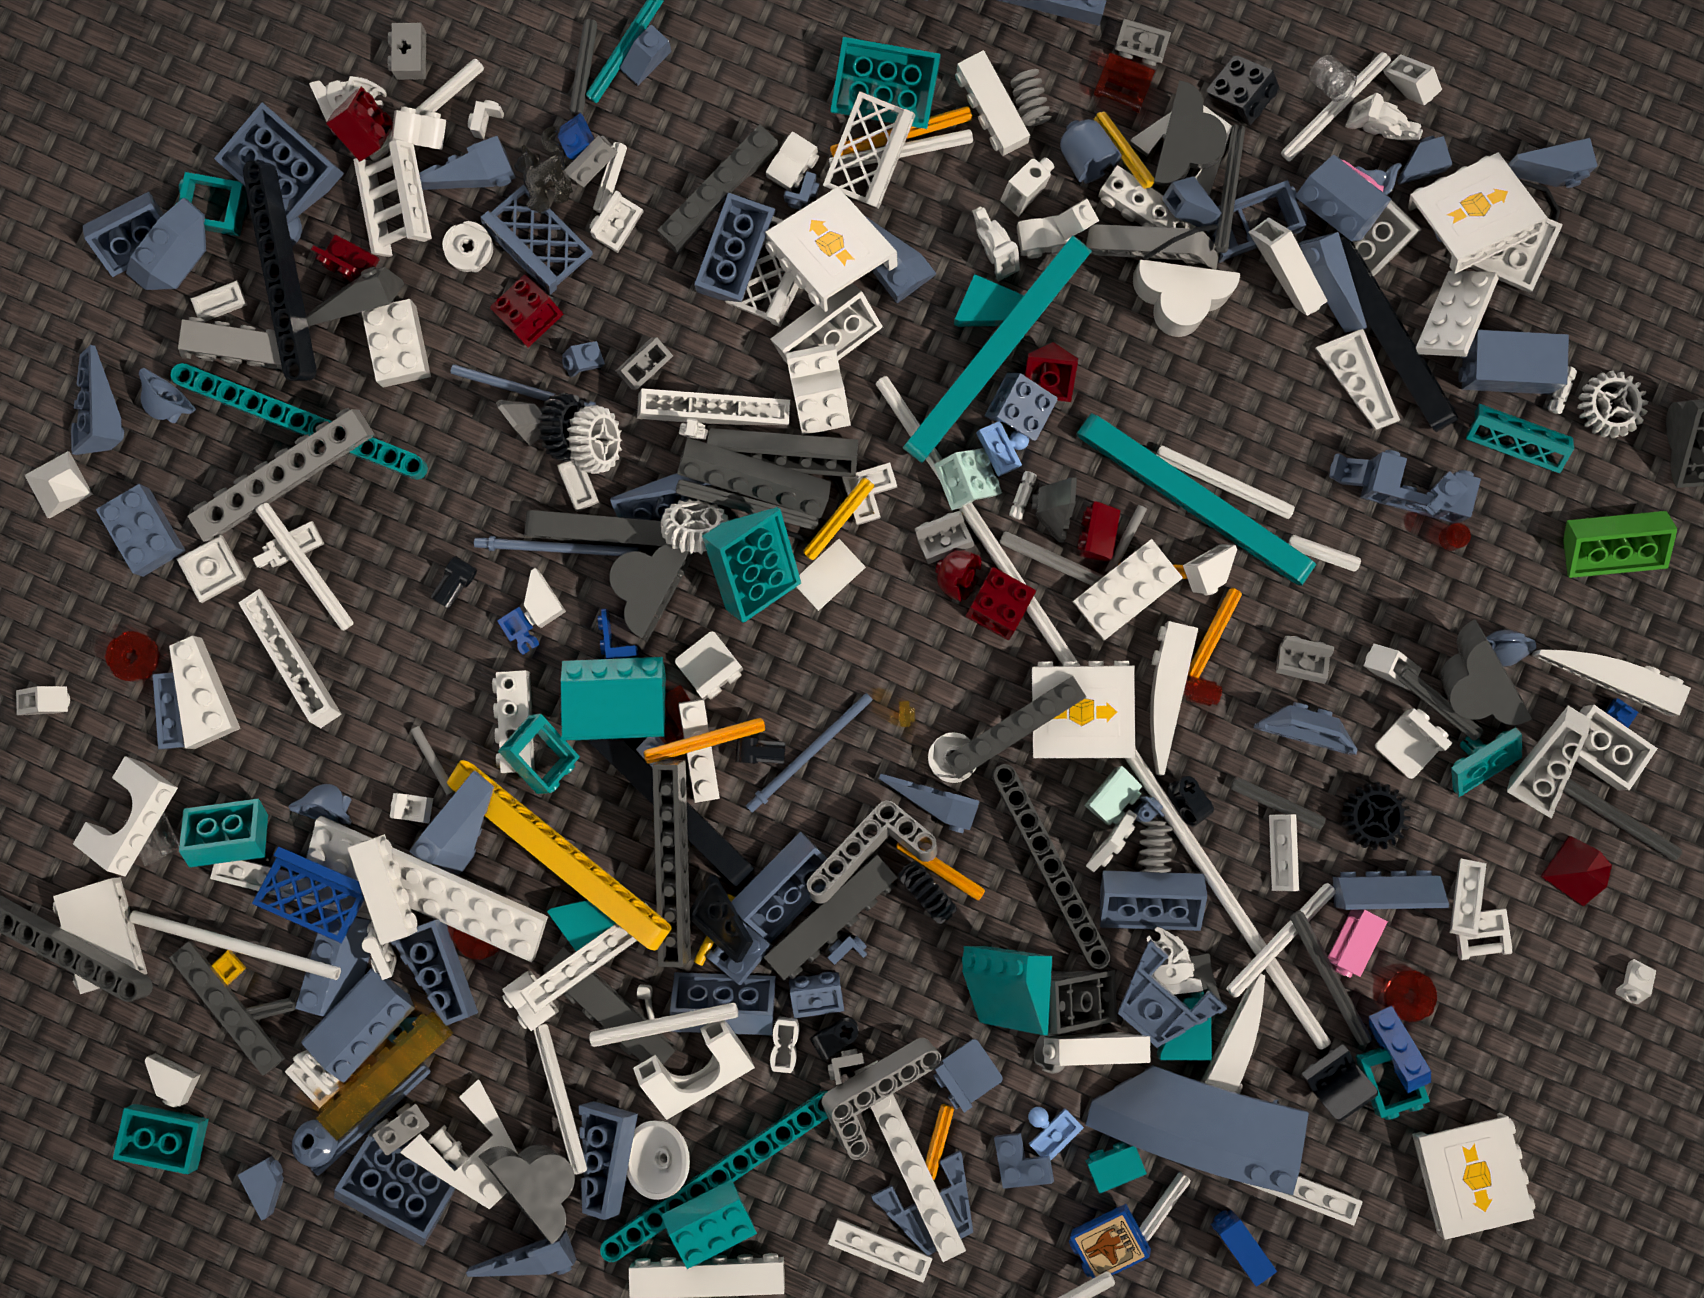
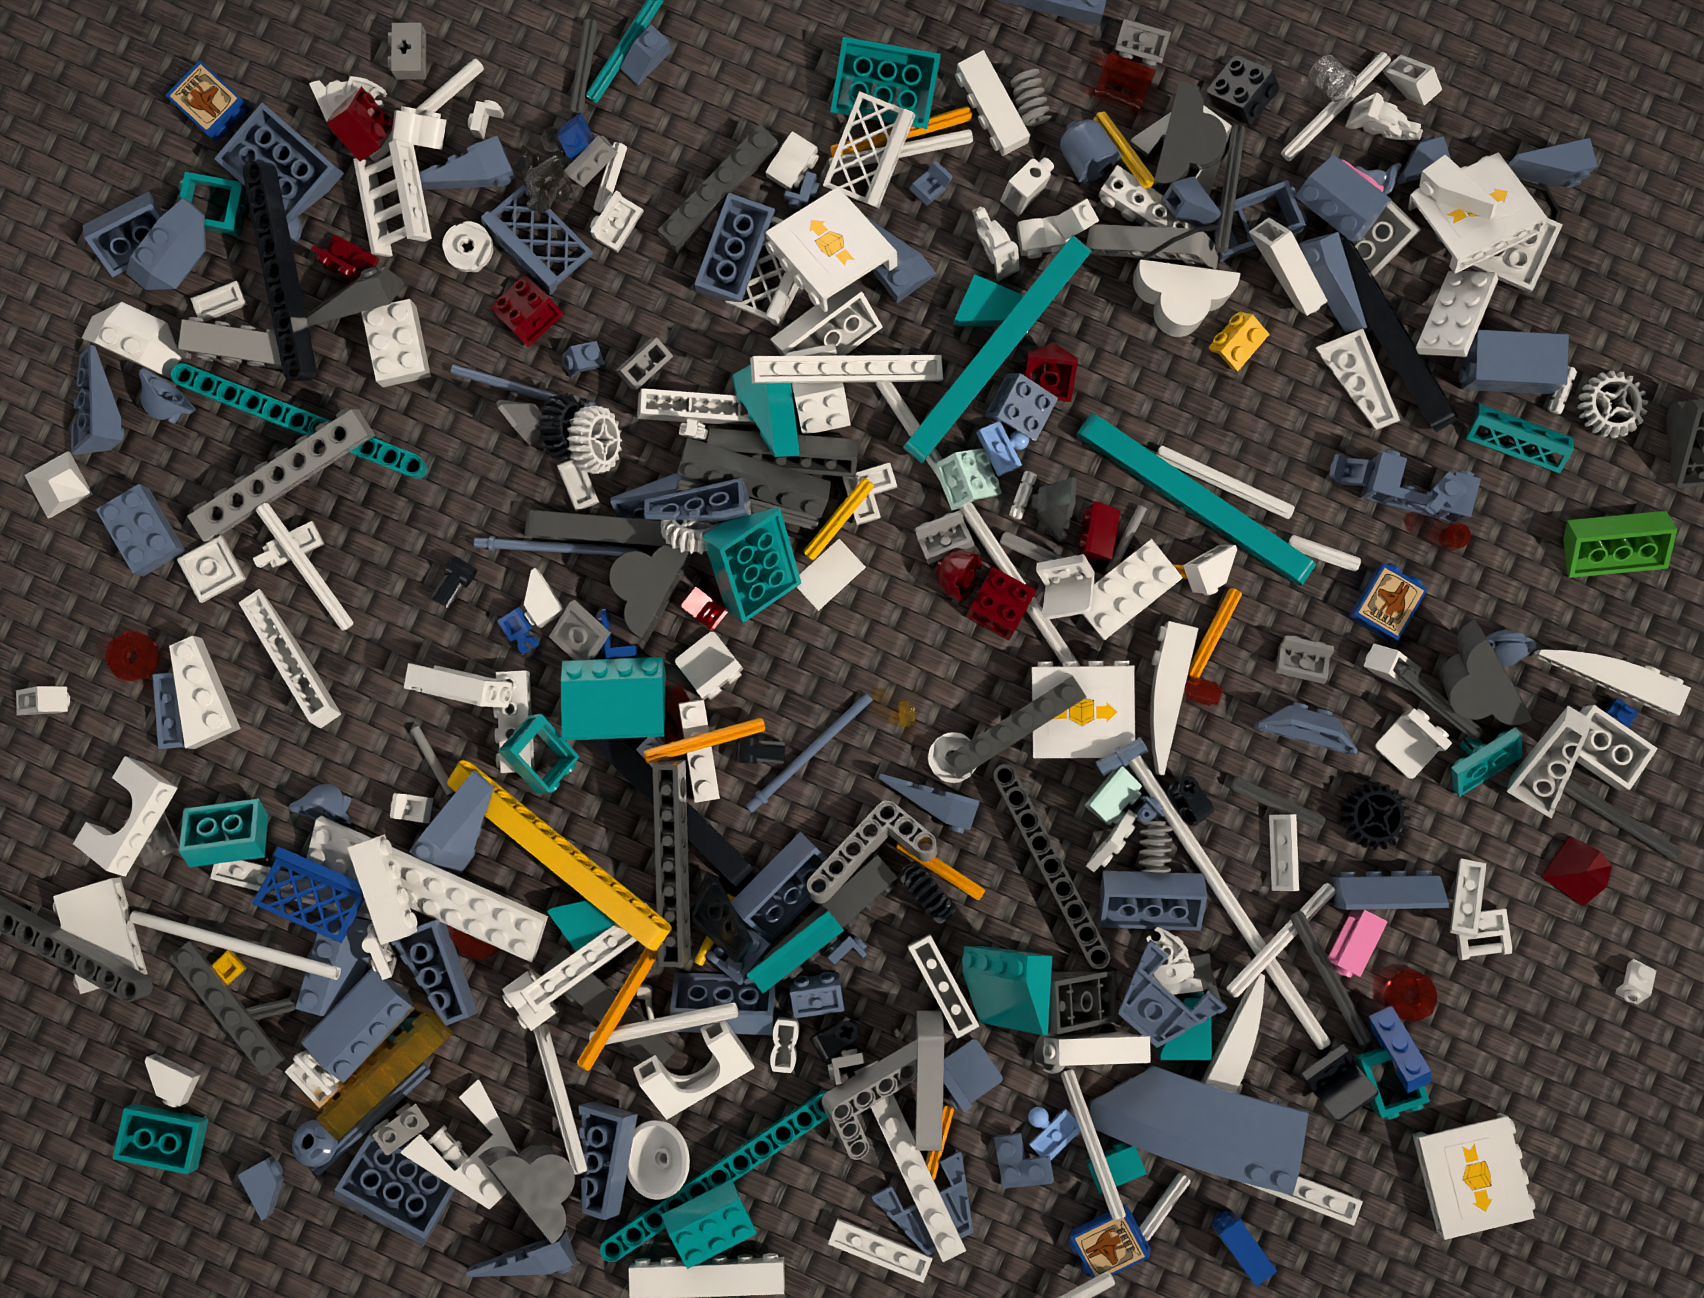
none -> white wedge [82,302,182,379]
none -> brick [166,60,249,142]
none -> white door [404,663,512,708]
none -> light grey tile [549,600,611,660]
none -> light orange axle [577,948,658,1071]
none -> sand blue wedge [645,478,751,522]
none -> bracket [680,587,728,630]
none -> teal wedge [732,364,800,457]
none -> teal fence [747,910,844,993]
none -> white plate [750,355,943,384]
none -> white brick [908,933,979,1038]
none -> sand blue bracket [909,161,953,206]
none -> light grey beam [915,1010,944,1151]
none -> white bracket [1036,554,1095,620]
none -> white axle [1061,1070,1126,1221]
none -> sand blue pin [1096,737,1148,776]
none -> yellow bracket [1209,312,1269,371]
none -> brick [1349,563,1428,642]
none -> white slope [1419,155,1498,219]

